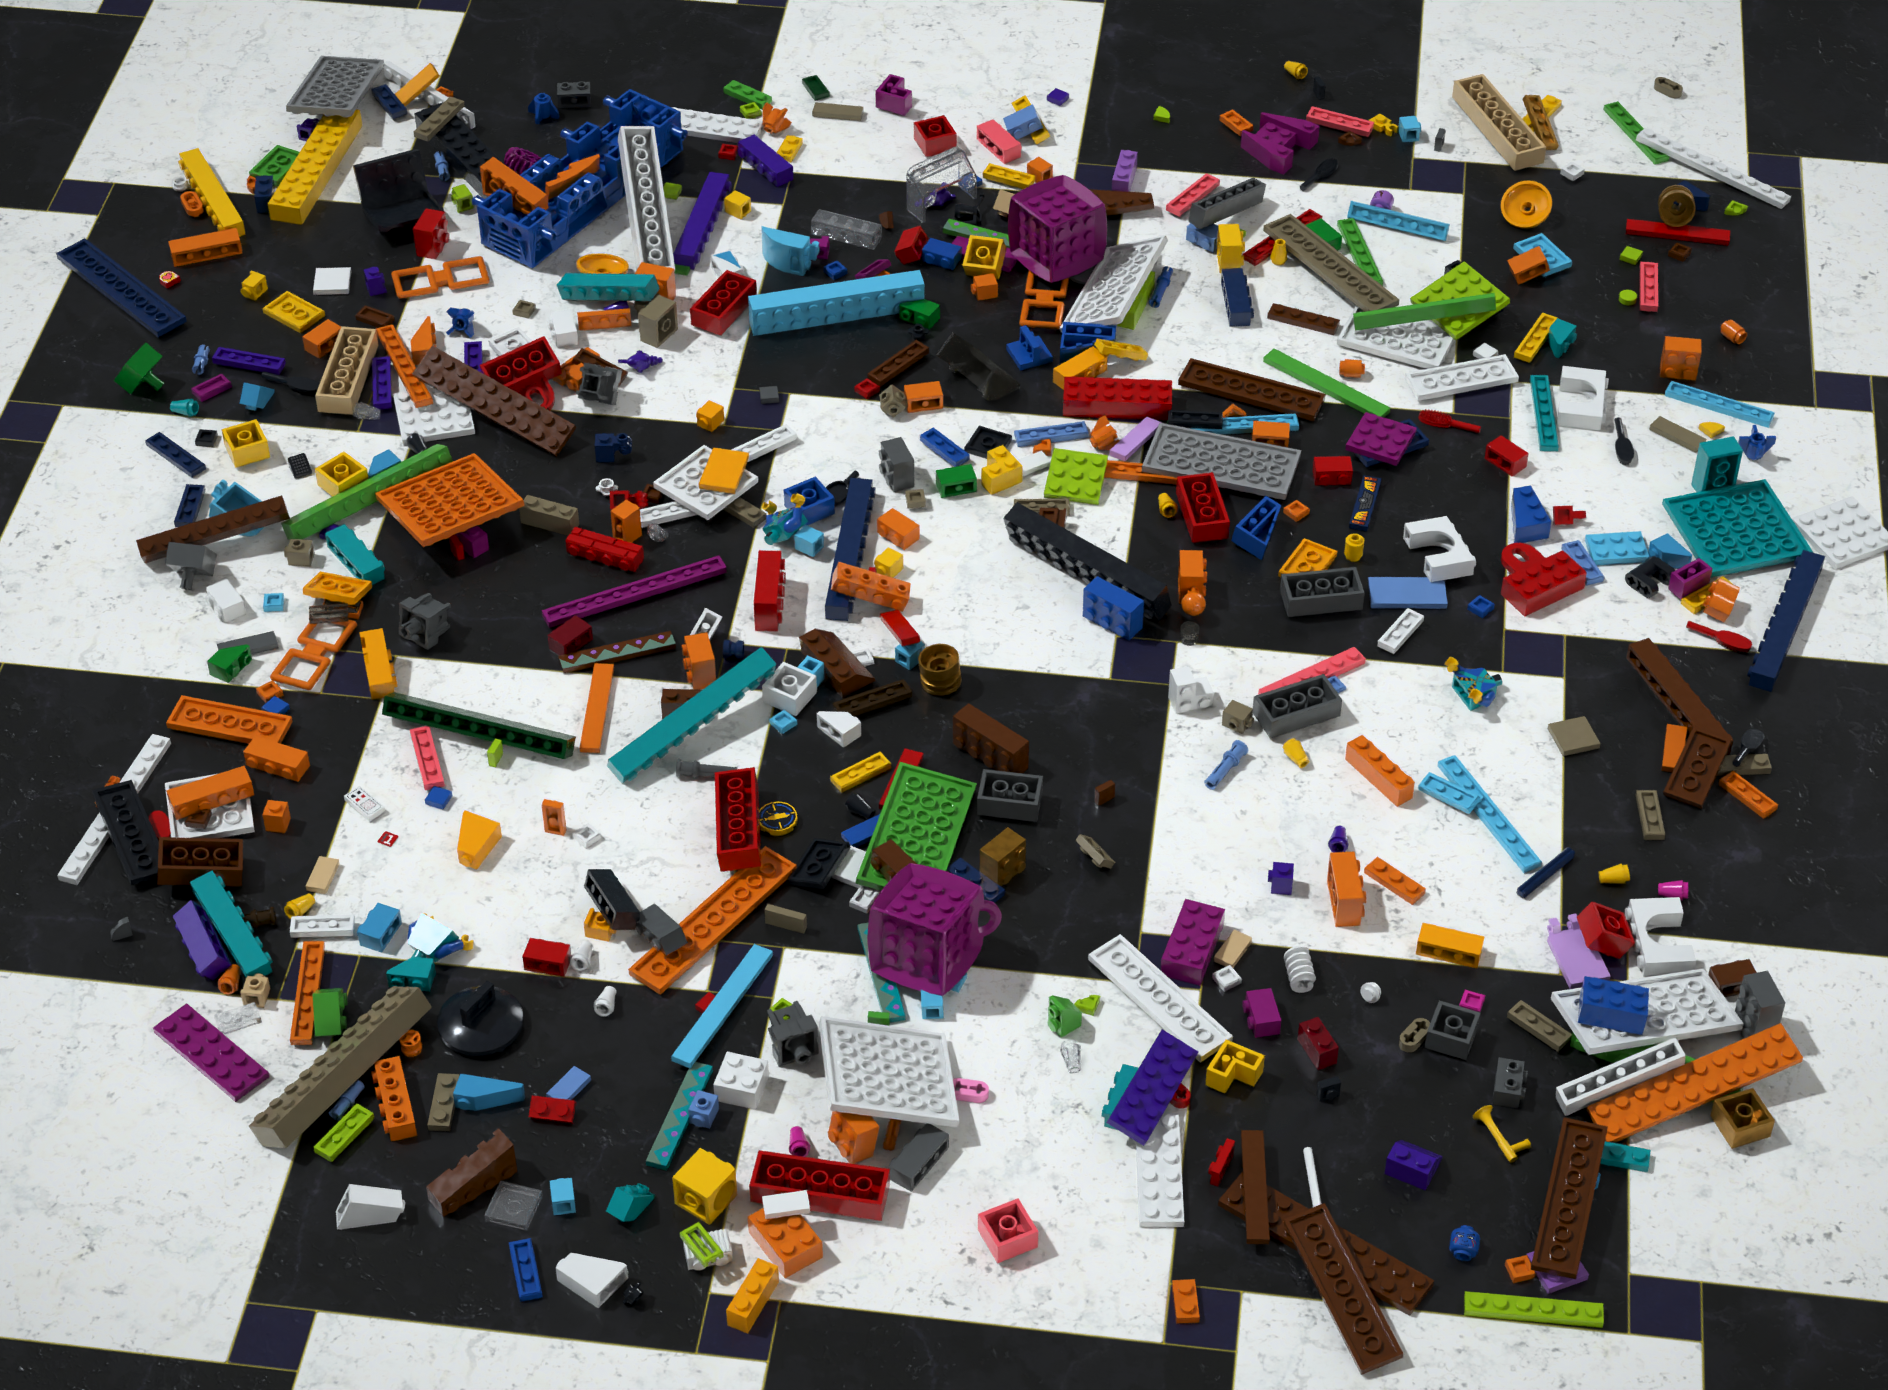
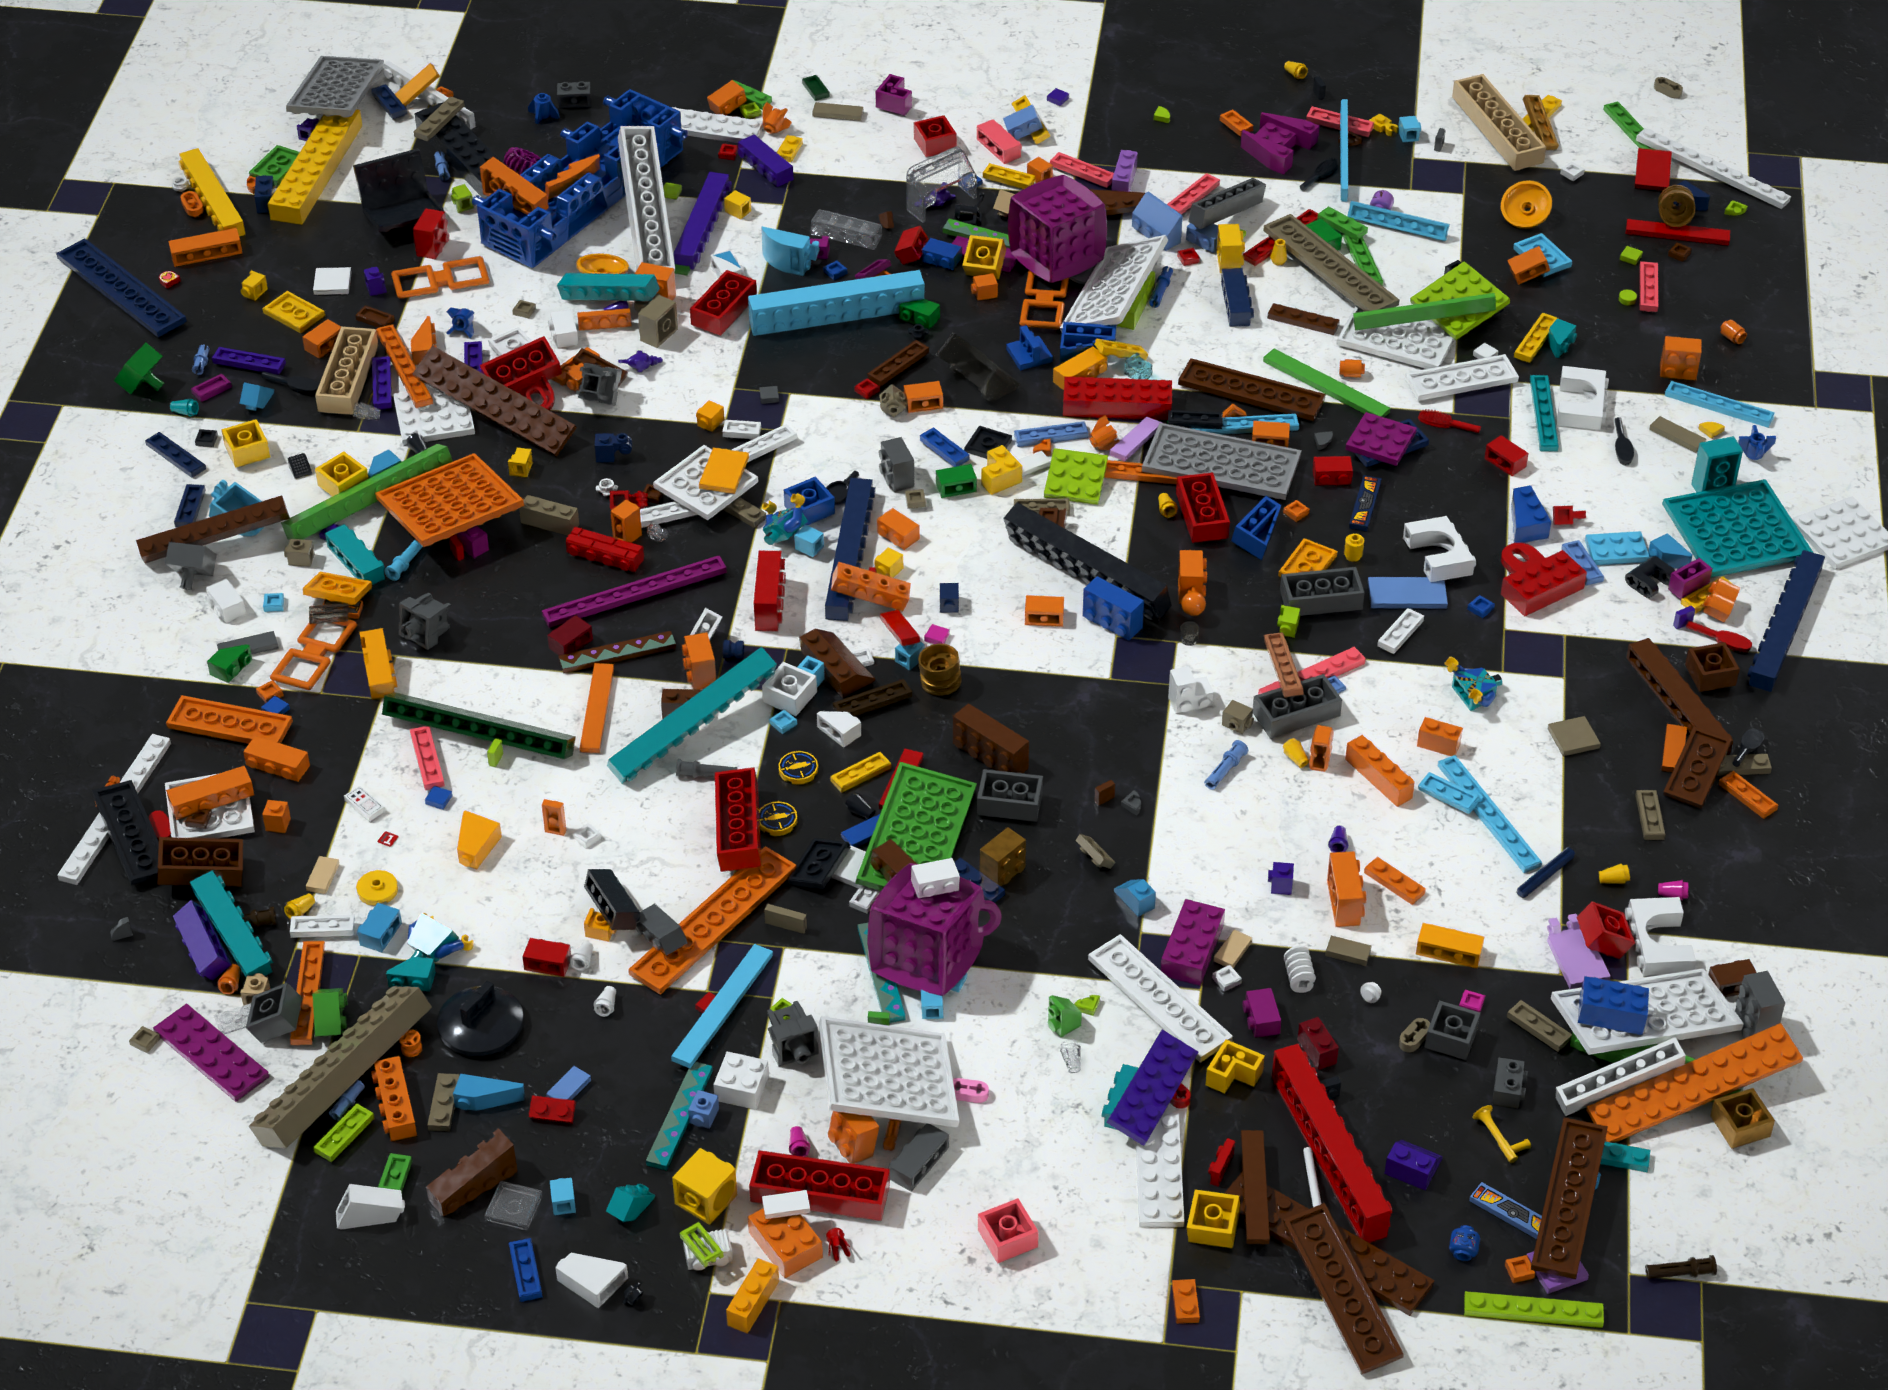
none -> dark tan tile [129,1026,161,1053]
none -> dark grey brick [246,983,303,1043]
none -> yellow plate [356,870,398,906]
none -> bright green plate [378,1153,412,1193]
none -> medium azure pin [384,539,423,581]
none -> yellow brick [508,448,533,477]
none -> orange brick [707,80,747,115]
none -> white plate [722,420,761,439]
none -> tile [778,751,818,785]
none -> red piece [826,1228,851,1262]
none -> white brick [911,858,960,898]
none -> dark pink tile [924,624,950,644]
none -> dark blue brick [940,583,959,613]
none -> orange brick [1025,595,1064,627]
none -> coral plate [1050,152,1114,188]
none -> dark azure slope [1114,879,1156,917]
none -> dark grey tile [1121,790,1141,816]
none -> clear light blue brick [1124,352,1153,379]
none -> medium blue slope [1132,191,1183,251]
none -> red tile [1177,248,1200,266]
none -> yellow brick [1187,1190,1241,1248]
none -> nougat tile [1264,632,1304,697]
none -> red brick [1271,1044,1392,1243]
none -> lime brick [1277,605,1300,638]
none -> orange brick [1309,725,1334,772]
none -> dark grey tile [1314,431,1333,450]
none -> bright green plate [1317,206,1368,241]
none -> dark tan tile [1325,935,1372,966]
none -> medium azure tile [1340,99,1348,202]
none -> orange brick [1417,717,1463,756]
none -> tile [1469,1182,1542,1239]
none -> red tile [1634,148,1672,191]
none -> dark brown pin [1645,1255,1717,1279]
none -> dark purple tile [1673,606,1695,629]
none -> reddish brown brick [1685,642,1740,692]

